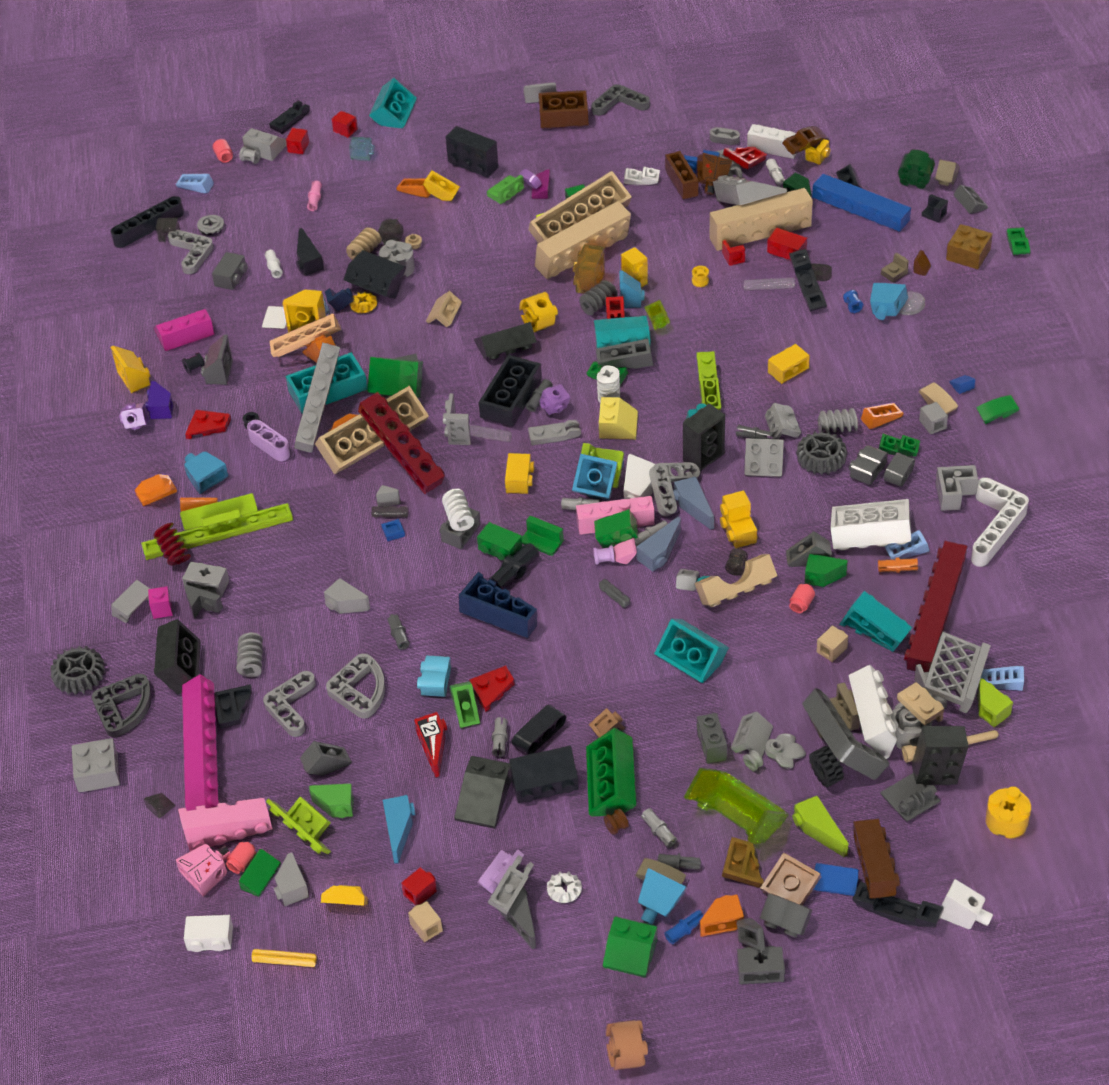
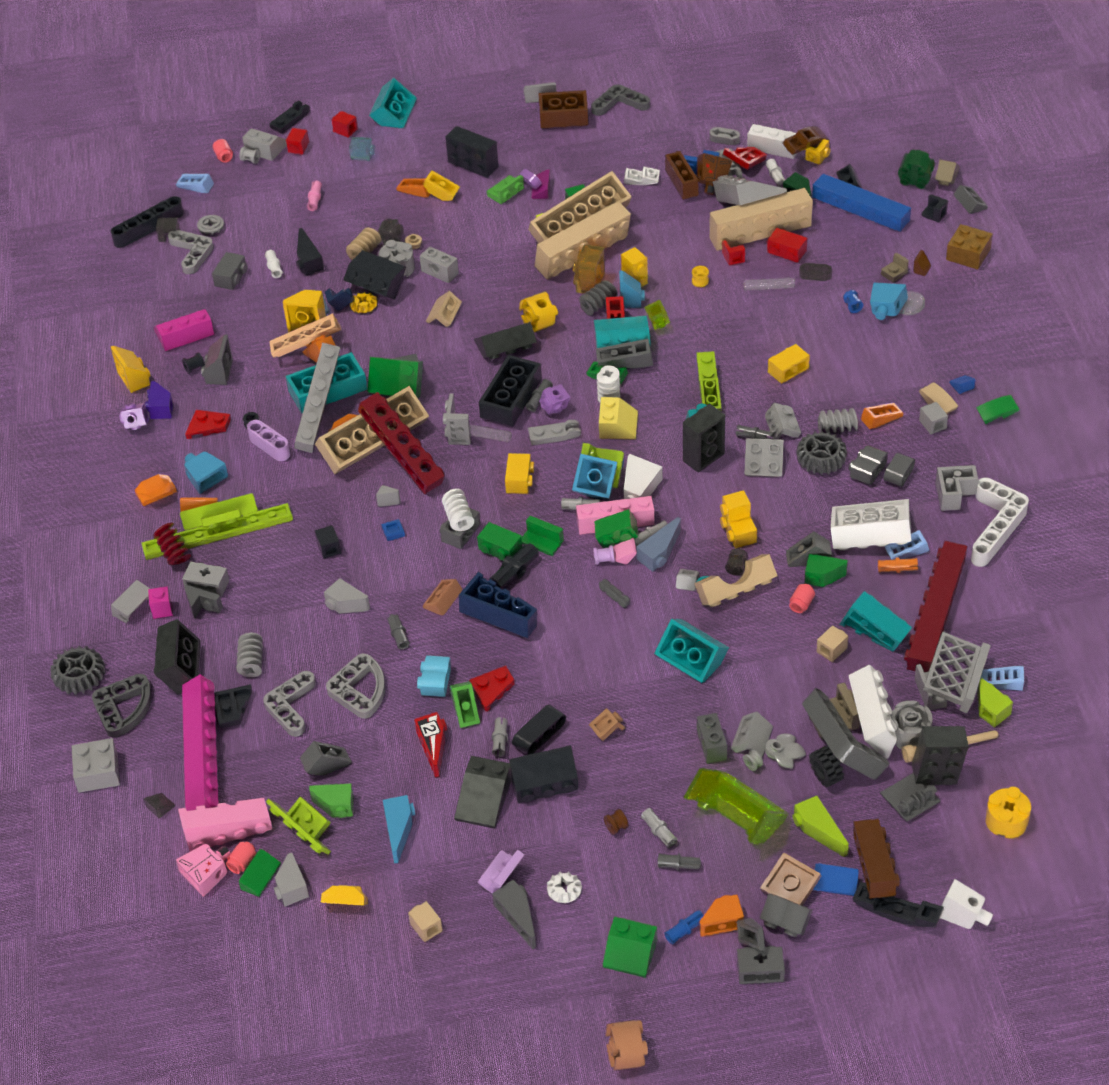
white brick [184,915,233,952] -> none
yellow axle [251,949,317,967] -> none
white sticker [262,306,286,329] -> none
clear smoke axle [371,506,409,518] -> none
red brick [401,867,437,906] -> none
light grey hinge [488,855,534,914] -> none
green slope [586,728,636,816] -> none
dark tan slope [635,858,686,884] -> none
dark azure torso [638,868,687,925] -> none
light grey beam [649,462,700,517] -> none
sand blue slope [673,476,714,530] -> none
pearl gold wing [721,837,764,888] -> none
black slope [789,249,827,312] -> none
green slope [878,434,920,456] -> none
tan bracket [897,682,944,725] -> none
green slope [1006,227,1030,255] -> none
none -> black panel [314,525,341,559]
none -> light grey brick [420,247,459,283]
none -> nougat slope [423,579,462,615]

